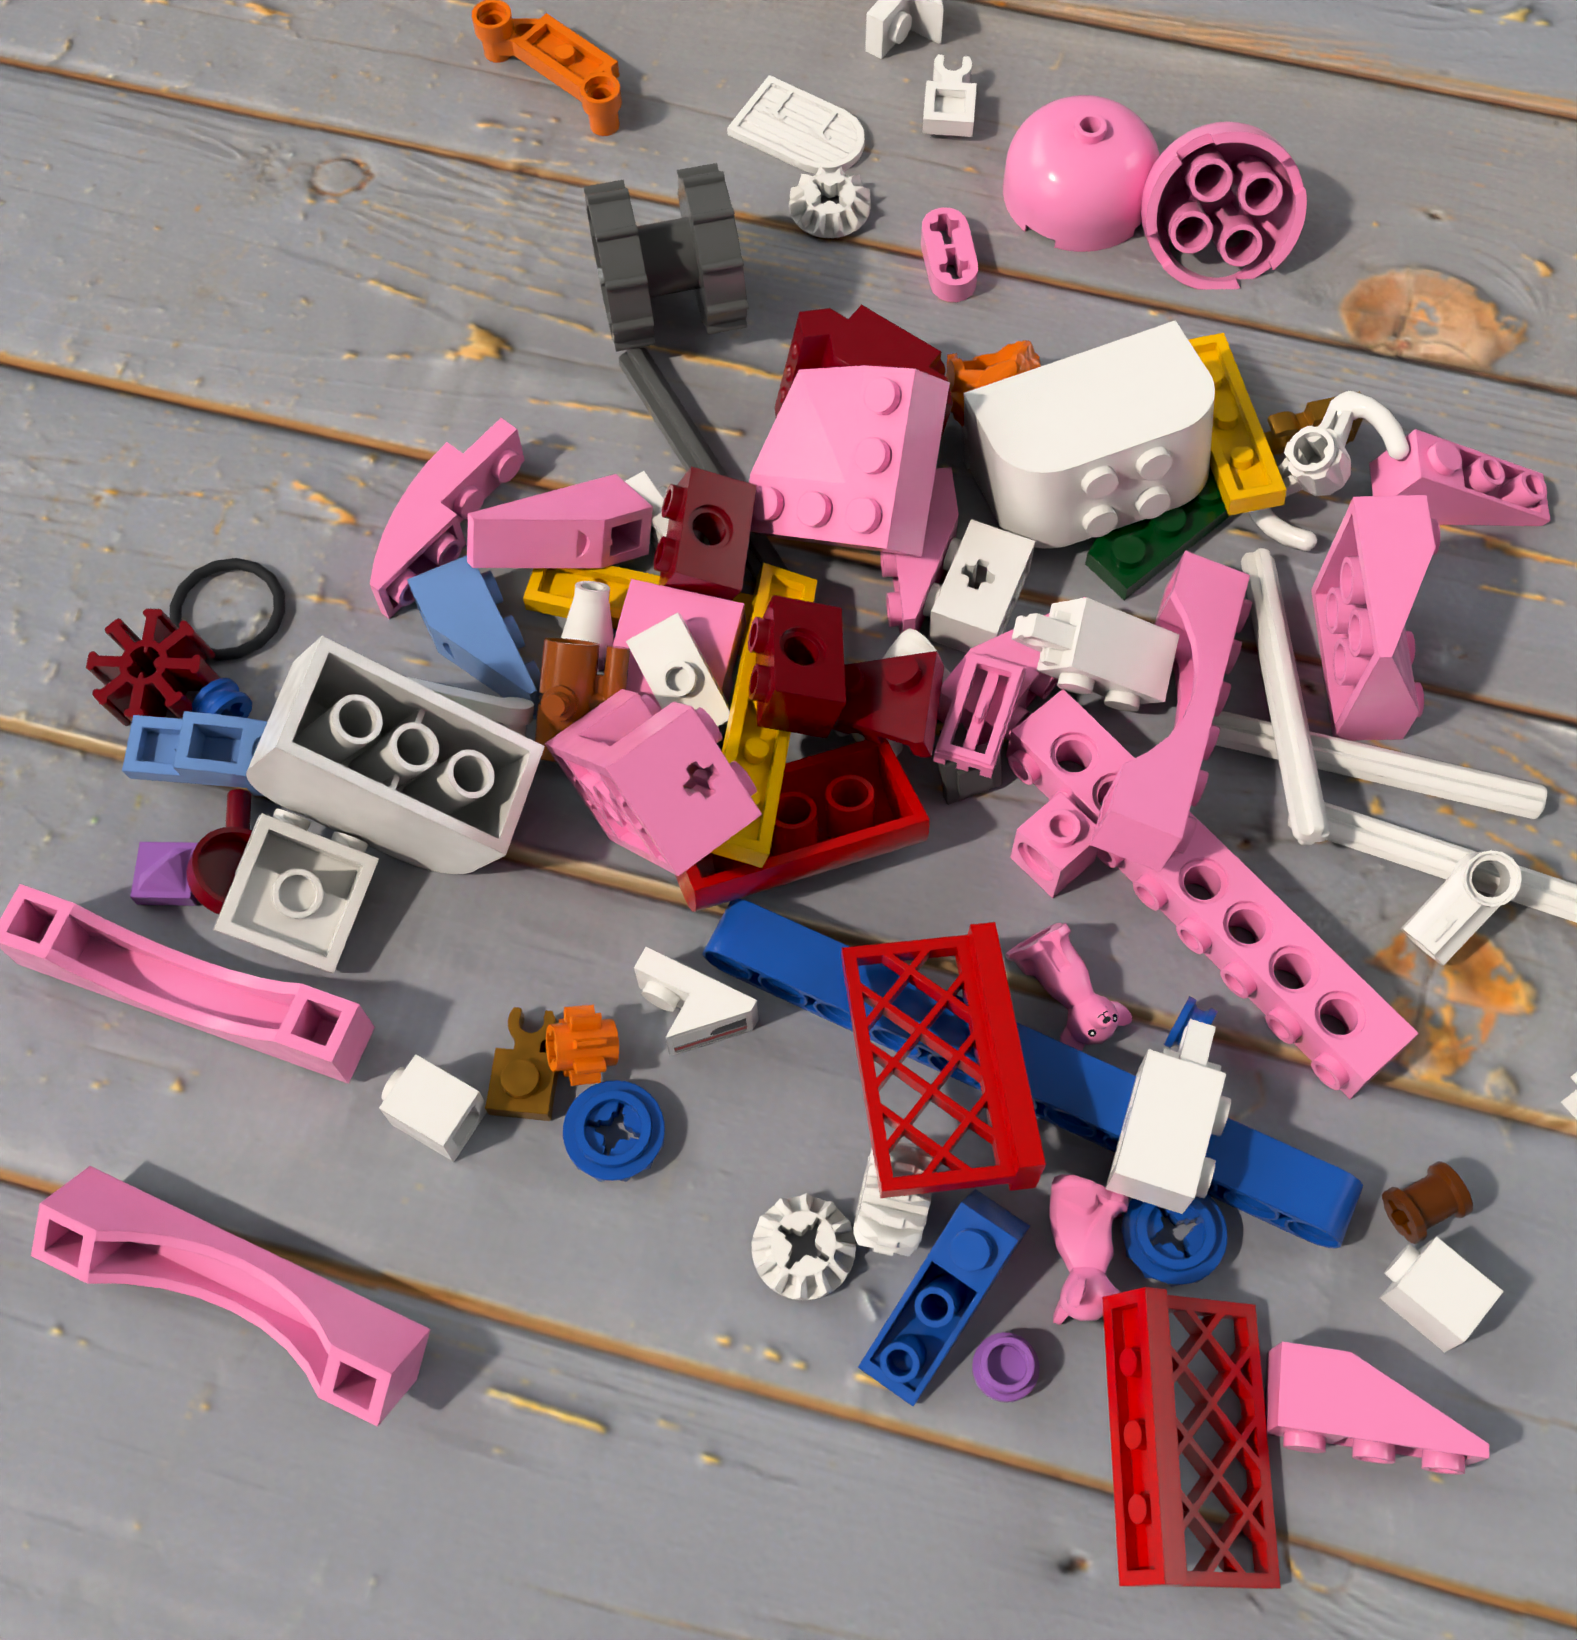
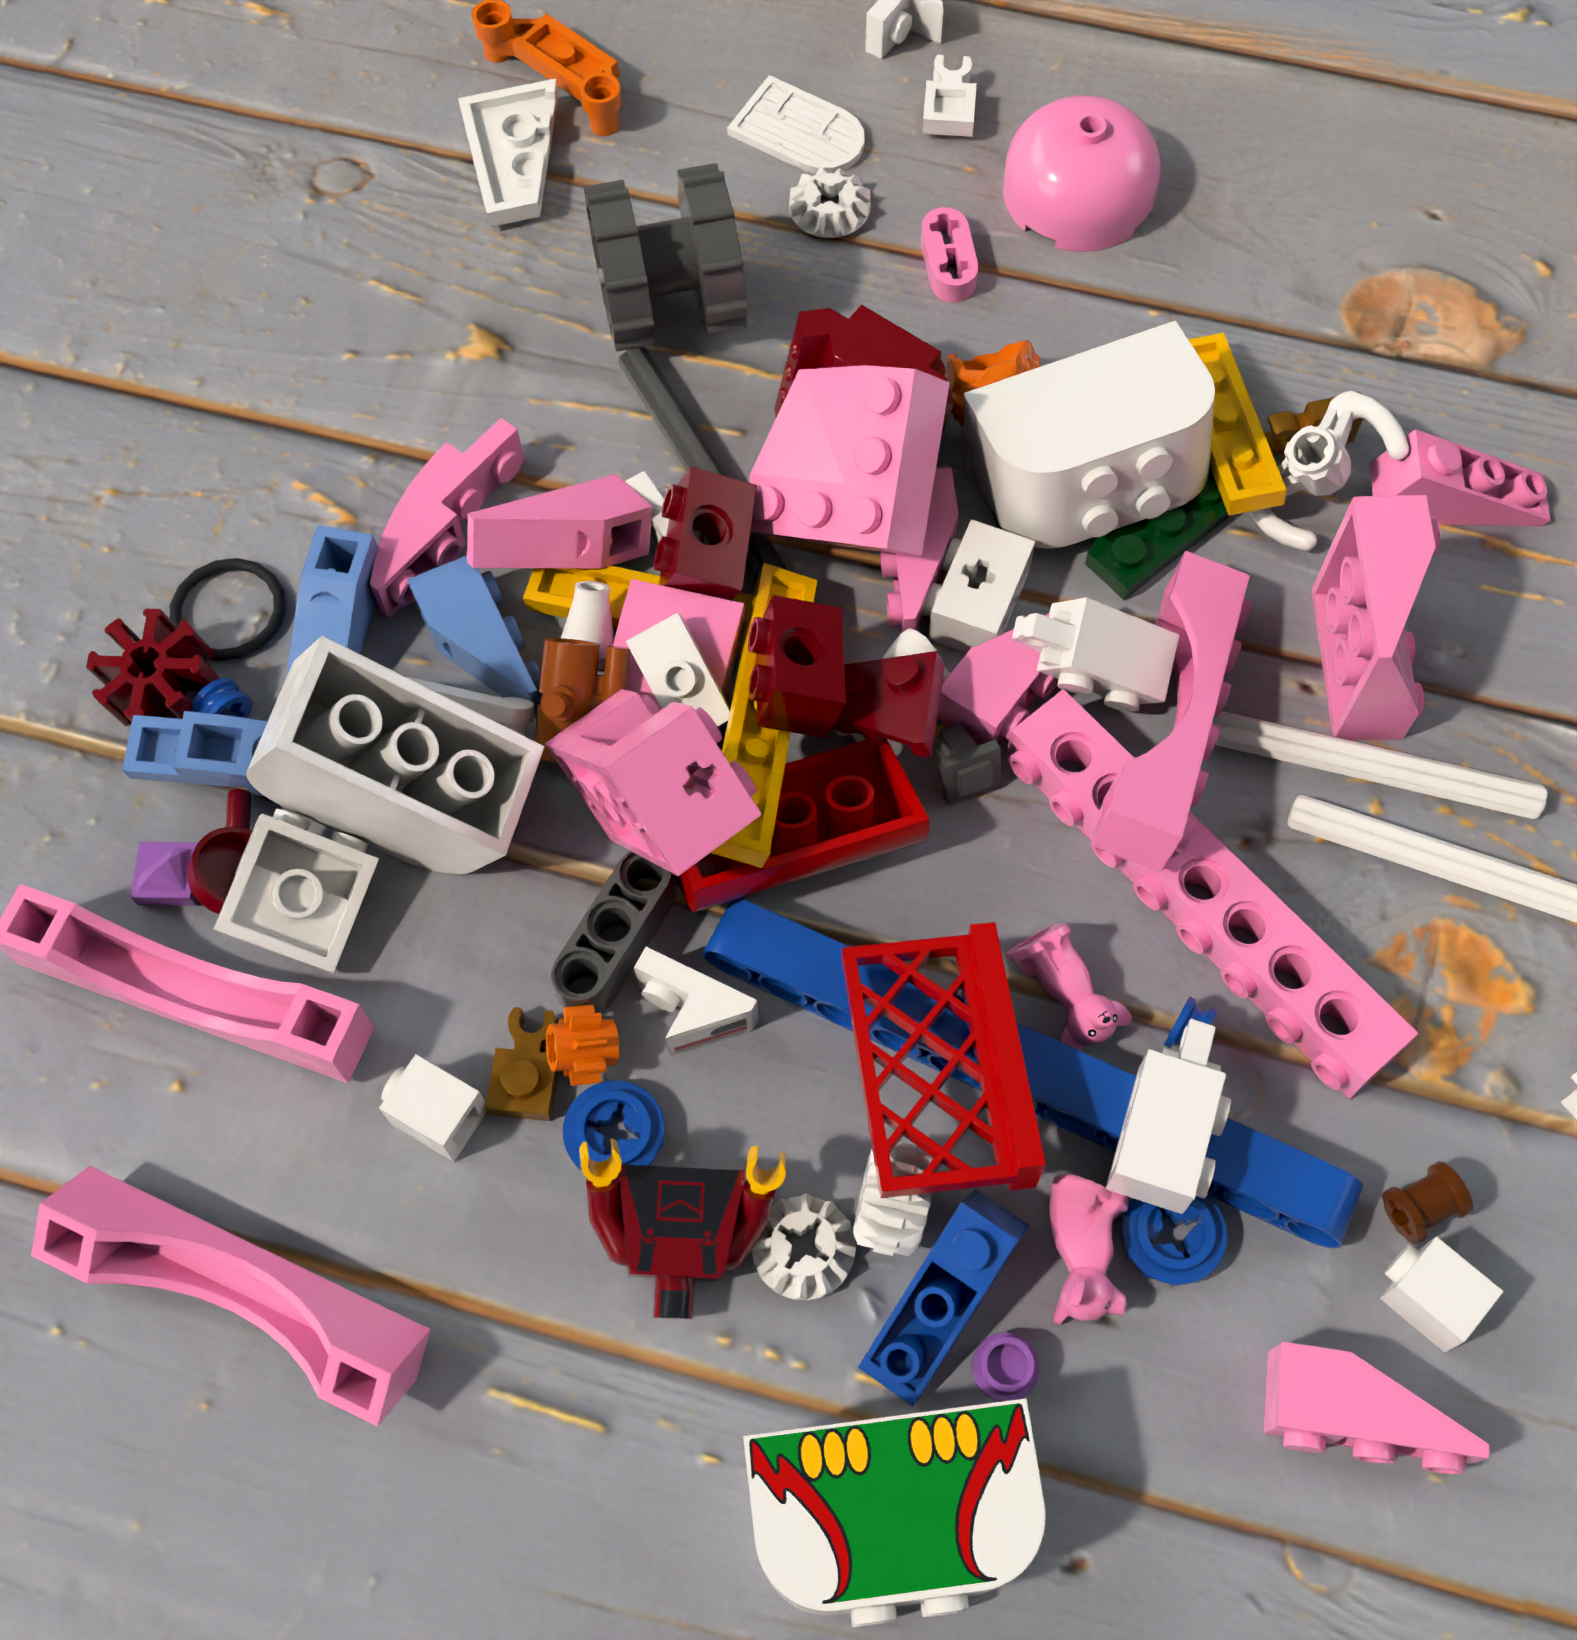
bright pink tile [933,651,1027,778] -> none
bright pink brick [1010,792,1099,898] -> none
red fence [1102,1287,1281,1589] -> none
bright pink cylinder [1141,121,1307,290] -> none
white axle [1241,548,1330,846] -> none
white piece [1400,850,1522,966] -> none
none -> medium blue slope [286,525,378,677]
none -> white wing [458,78,559,227]
none -> dark grey beam [551,851,676,1015]
none -> torso [579,1138,786,1319]
none -> brick [743,1398,1045,1627]

